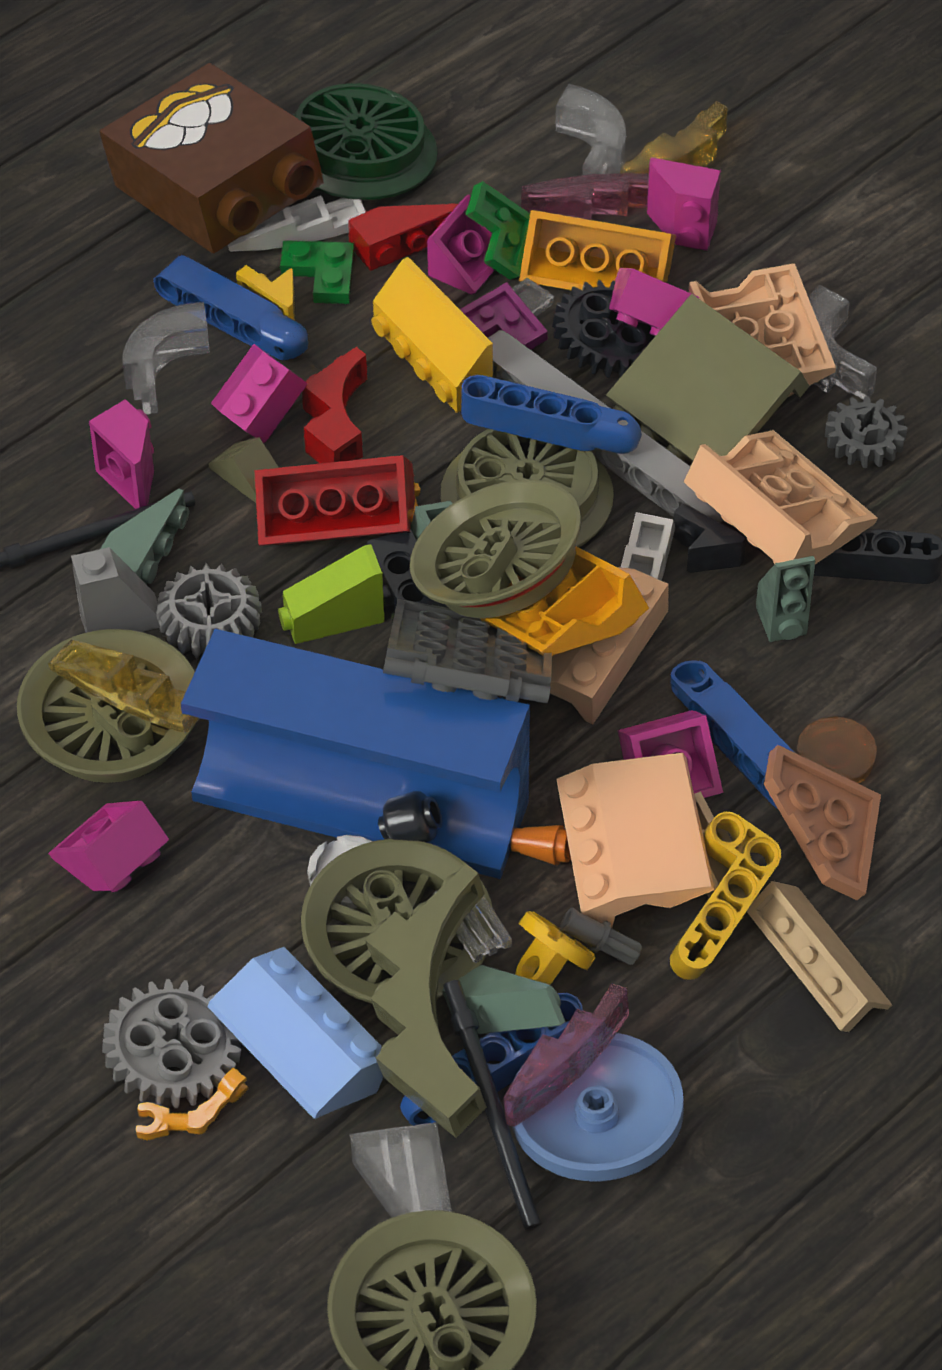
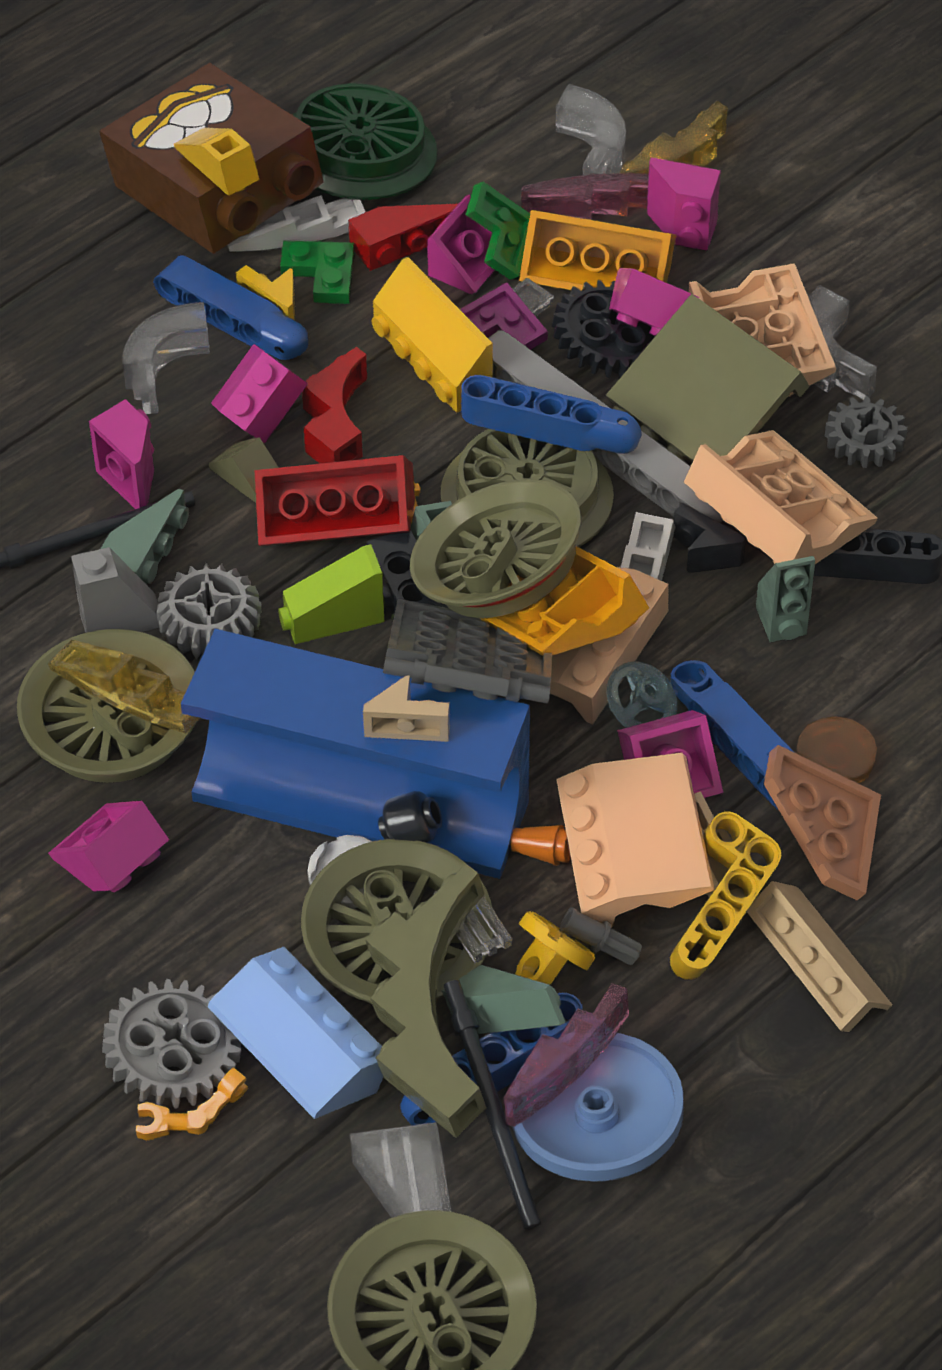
none -> yellow slope [174,128,259,196]
none -> tan slope [363,675,450,742]
none -> clear light blue piece [606,661,677,728]

